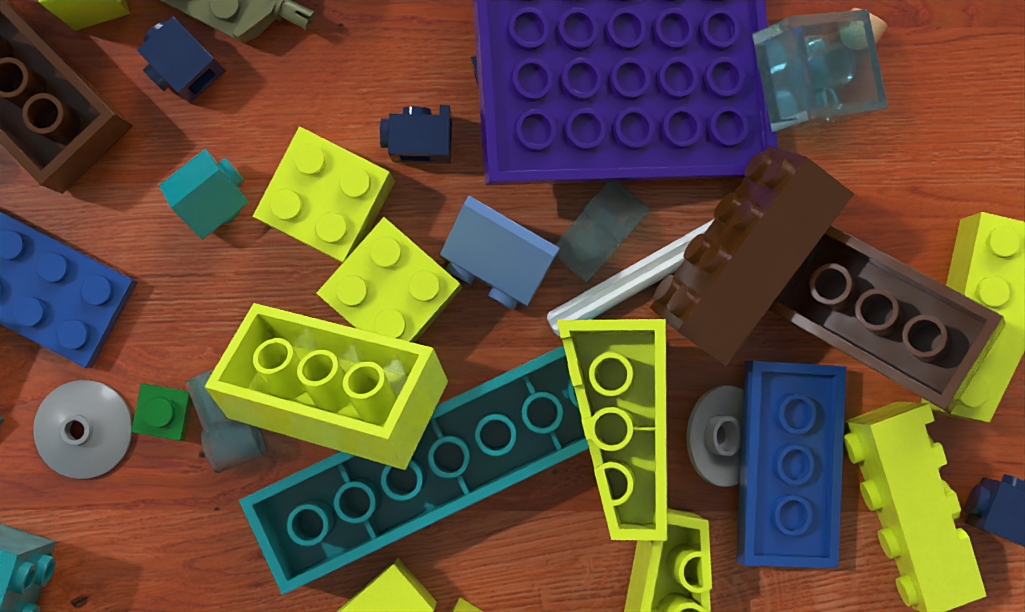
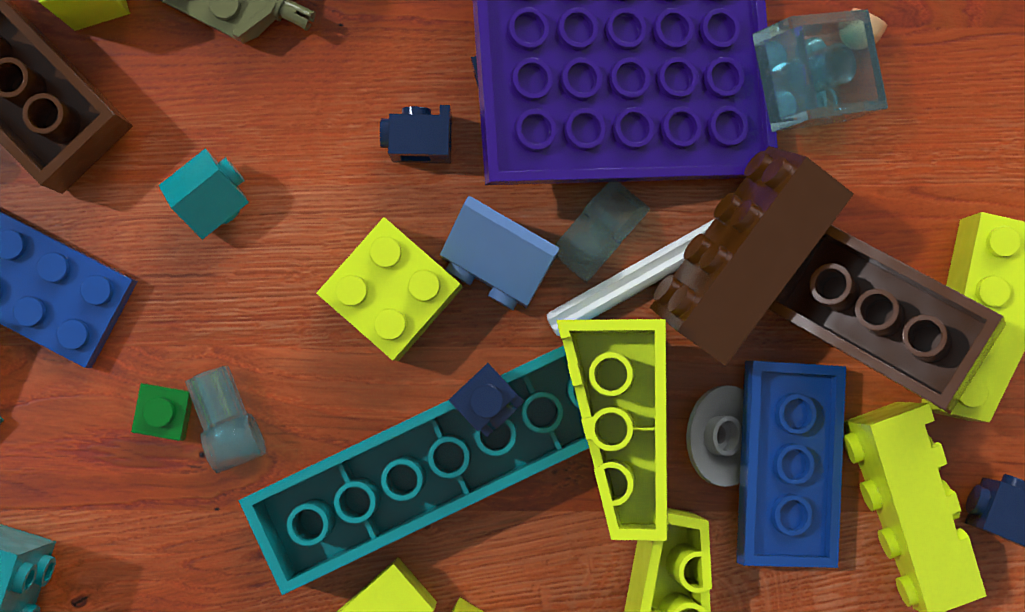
light grey dish [33,380,133,479] -> none
dark blue brick [137,16,226,104] -> none
neon yellow brick [204,303,448,470] -> none
neon yellow brick [253,126,395,263] -> none
none -> dark blue brick [449,363,525,437]

